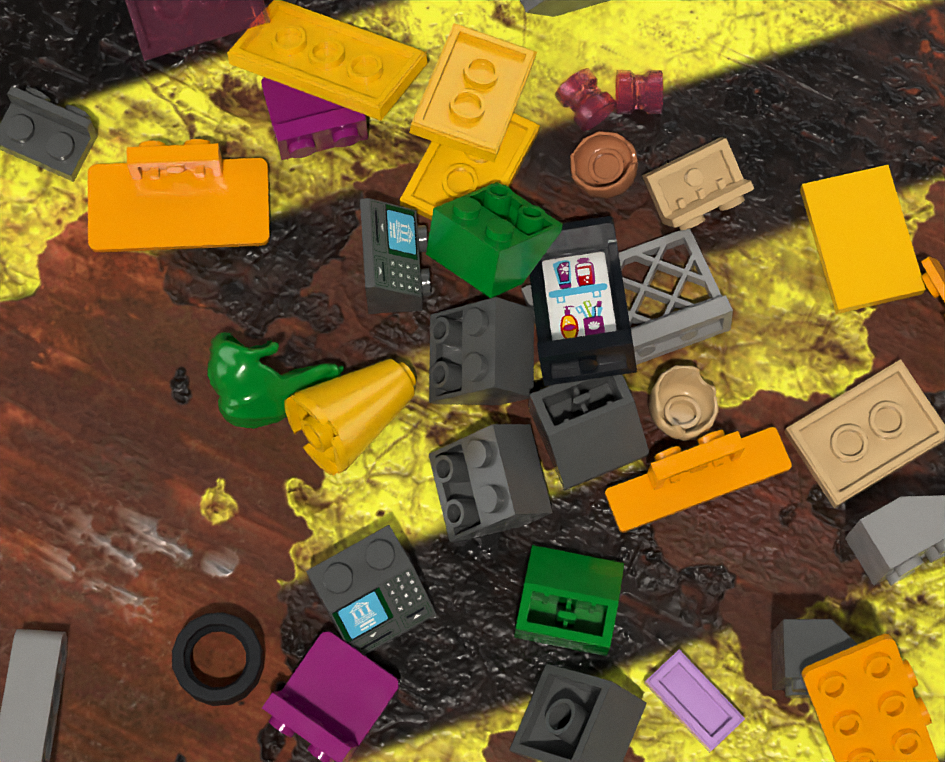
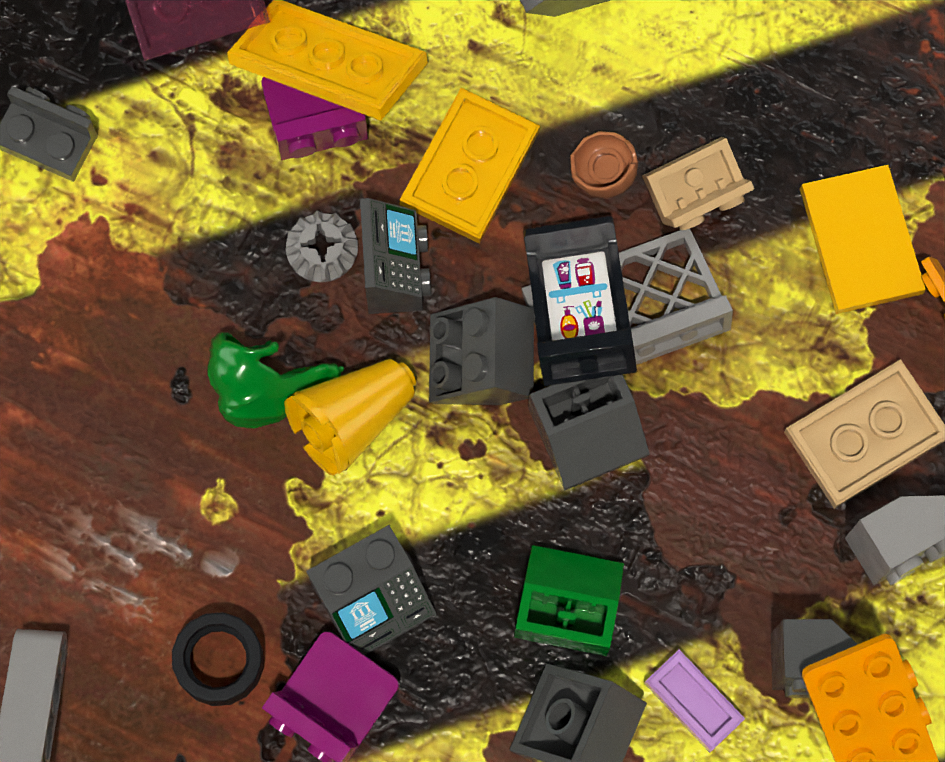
light orange bracket [88,139,270,252] -> none
yellow tile [409,23,537,163] -> none
green slope [426,182,563,298] -> none
dark grey slope [428,424,553,542] -> none
clear pink wheel [555,68,617,131] -> none
light orange bracket [605,427,792,533] -> none
clear pink wheel [615,70,663,114] -> none
tan hair [649,365,719,441] -> none
none -> light grey gear [285,210,358,282]

